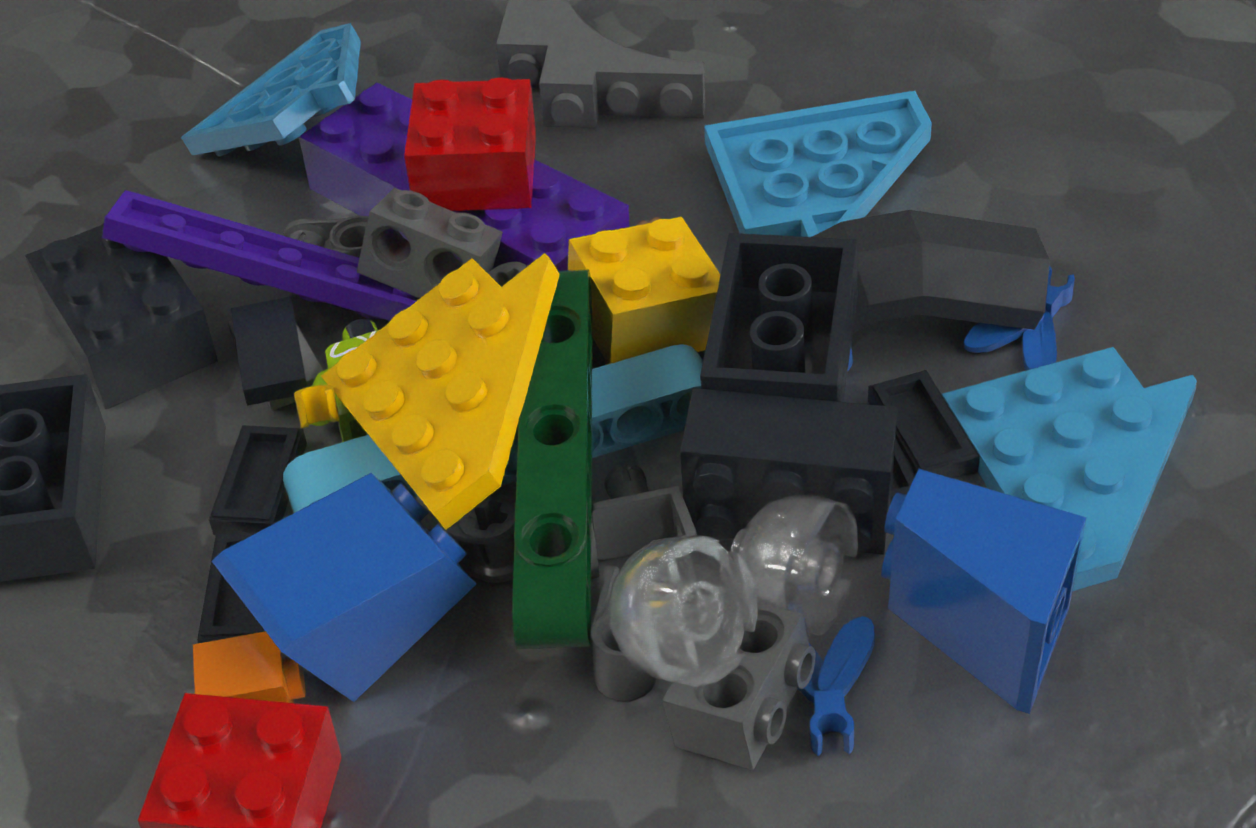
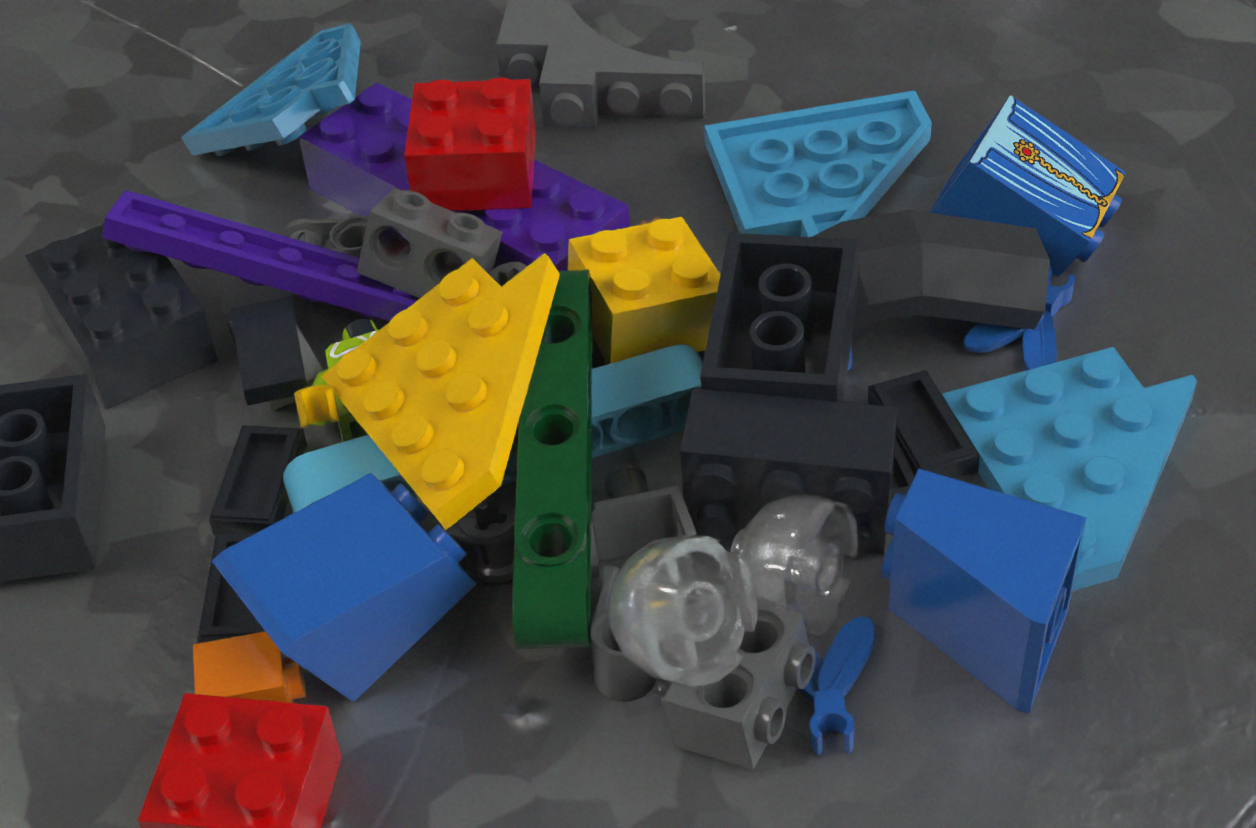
none -> blue slope [928,95,1126,276]

